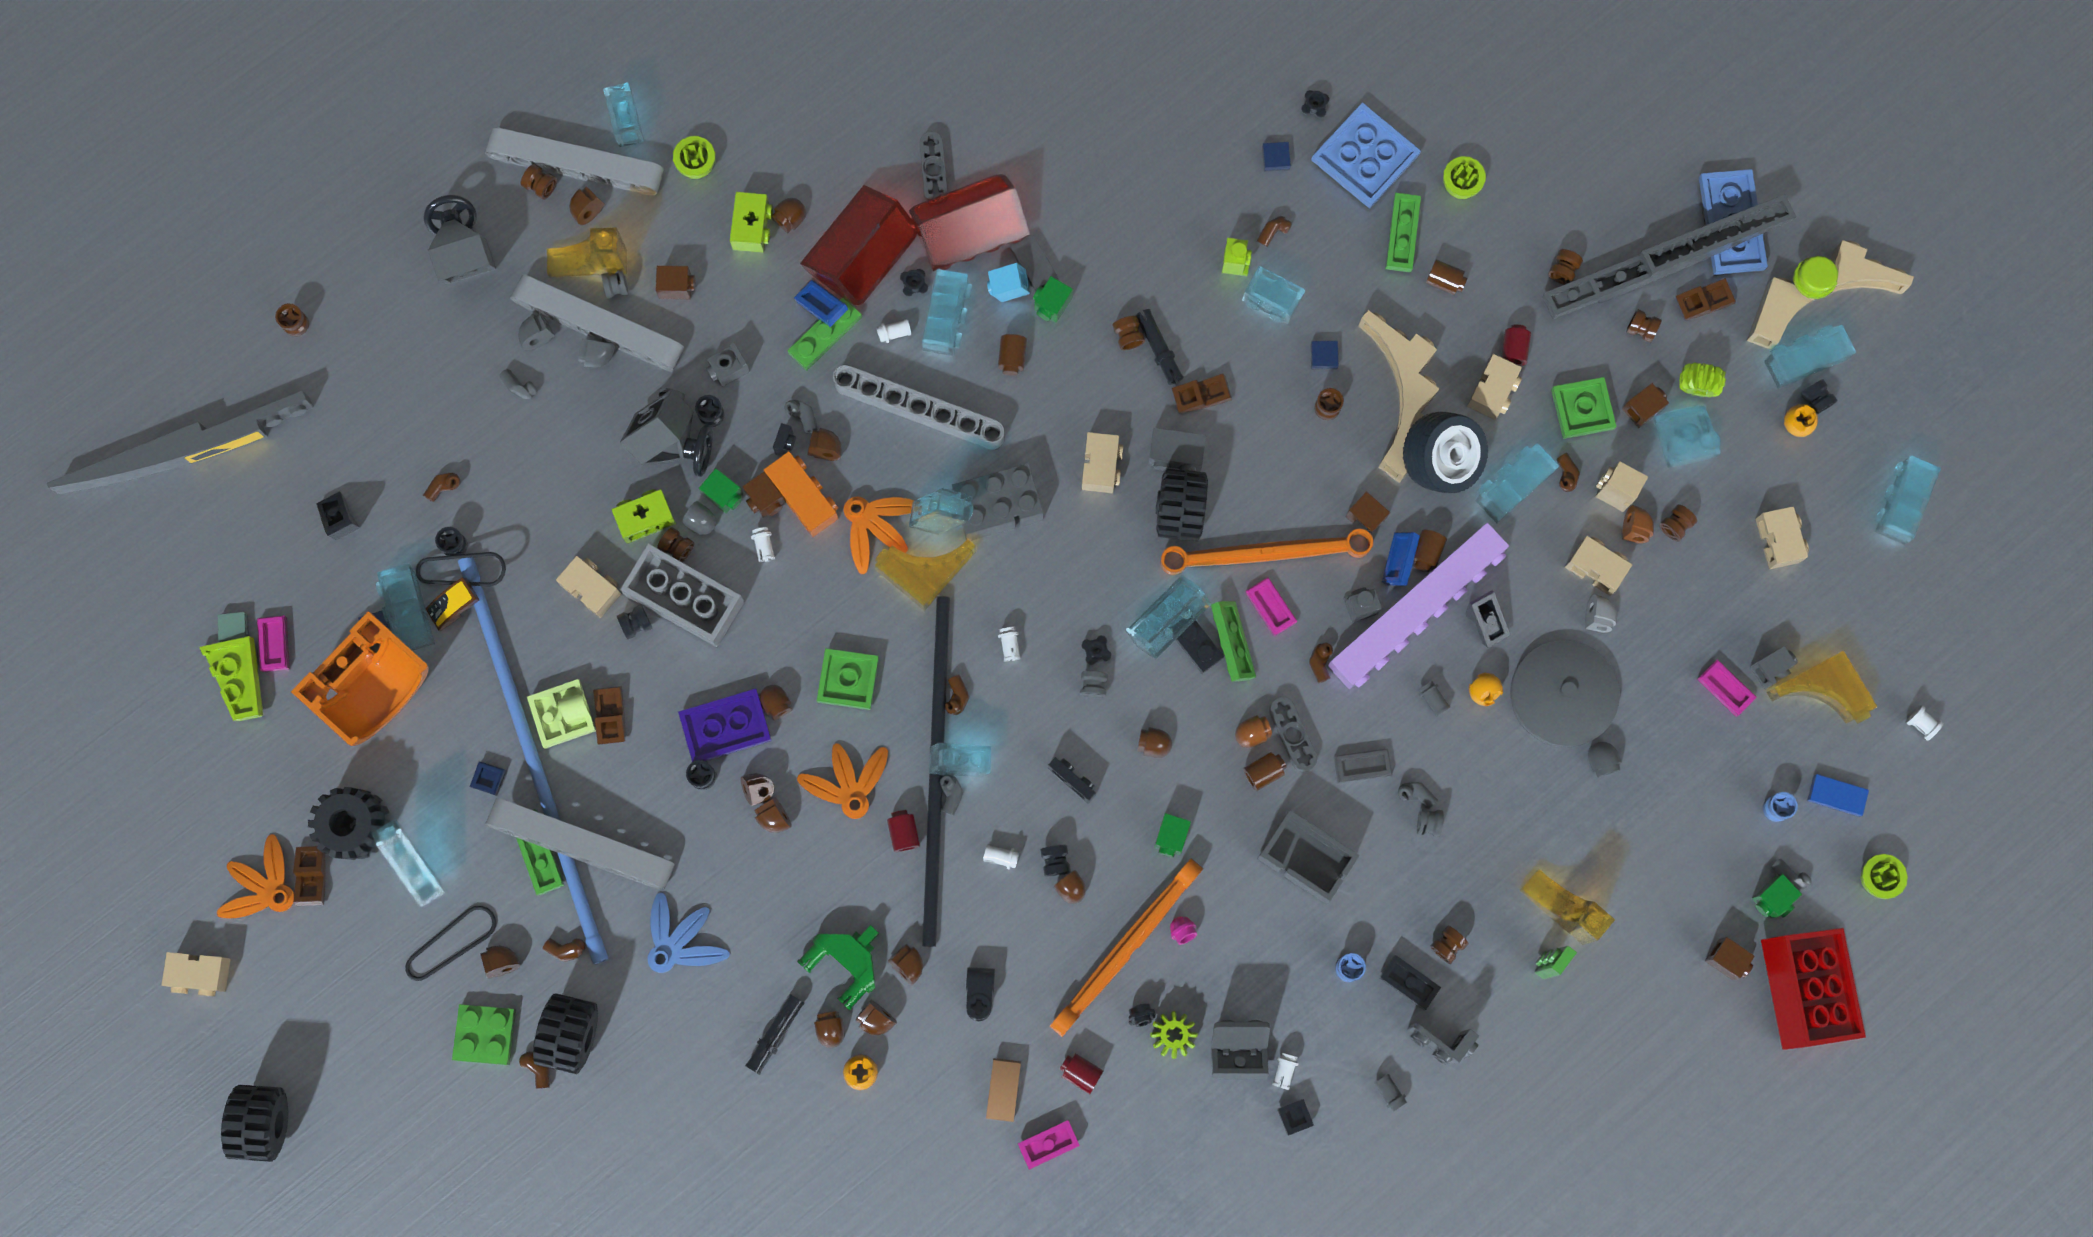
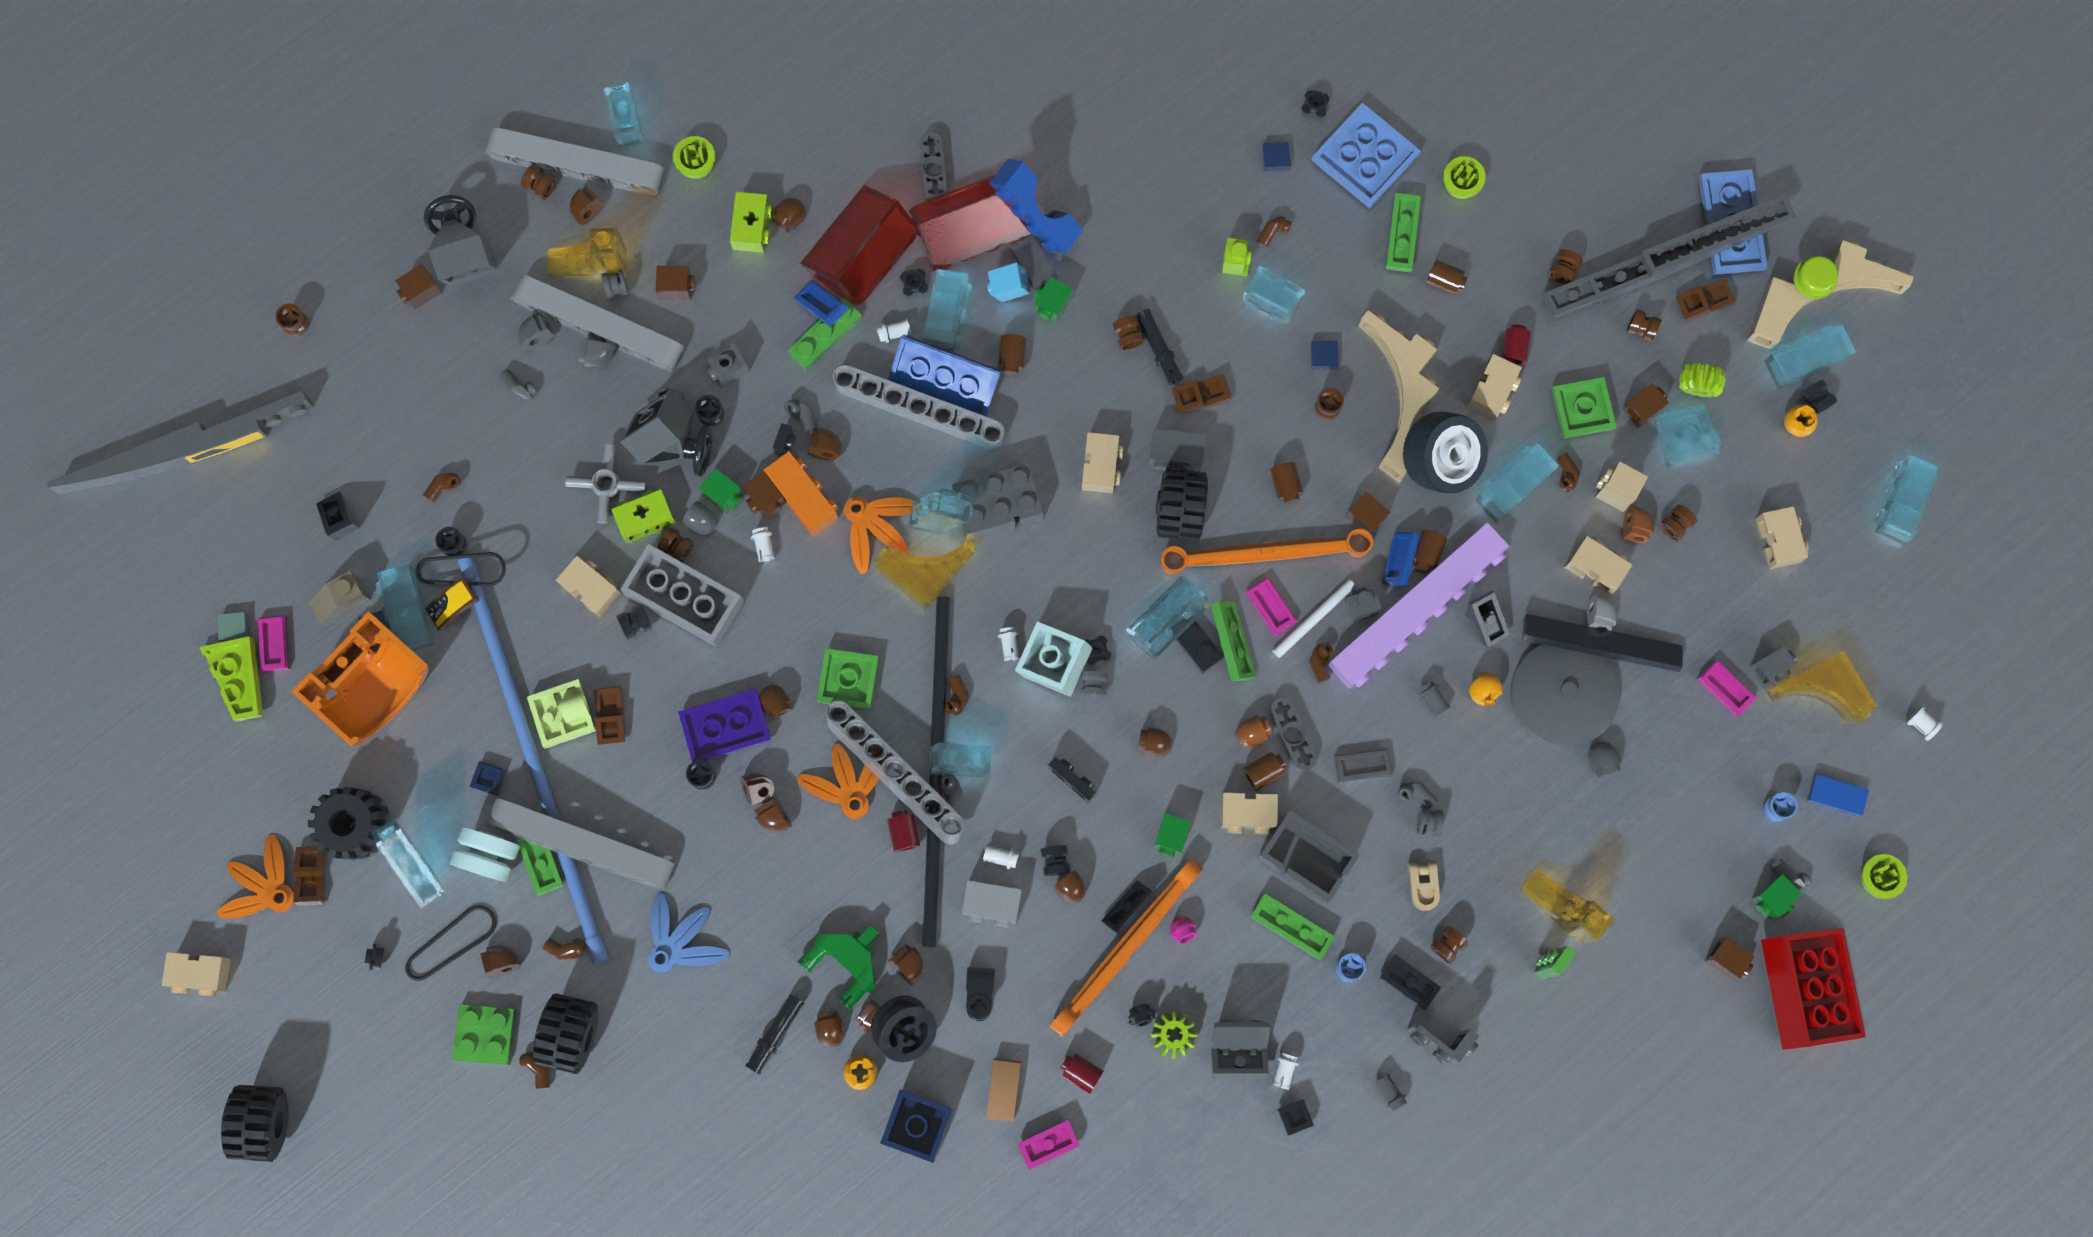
none -> dark tan slope [309,571,370,626]
none -> black plate [364,944,384,971]
none -> reddish brown brick [395,264,442,309]
none -> light aqua wheel [449,827,520,883]
none -> light grey bar [565,444,647,524]
none -> light grey beam [826,700,964,845]
none -> black wheel [870,995,937,1062]
none -> dark blue brick [880,1090,953,1163]
none -> tile [888,334,1002,417]
none -> light grey brick [962,880,1022,928]
none -> blue arch [990,159,1083,254]
none -> light aqua brick [1015,621,1092,697]
none -> black plate [1101,880,1158,938]
none -> tan brick [1221,793,1278,835]
none -> bright green plate [1250,893,1335,961]
none -> reddish brown brick [1270,462,1304,504]
none -> white bar [1272,579,1356,658]
none -> tan plate [1407,861,1440,911]
none -> black tile [1522,614,1683,672]

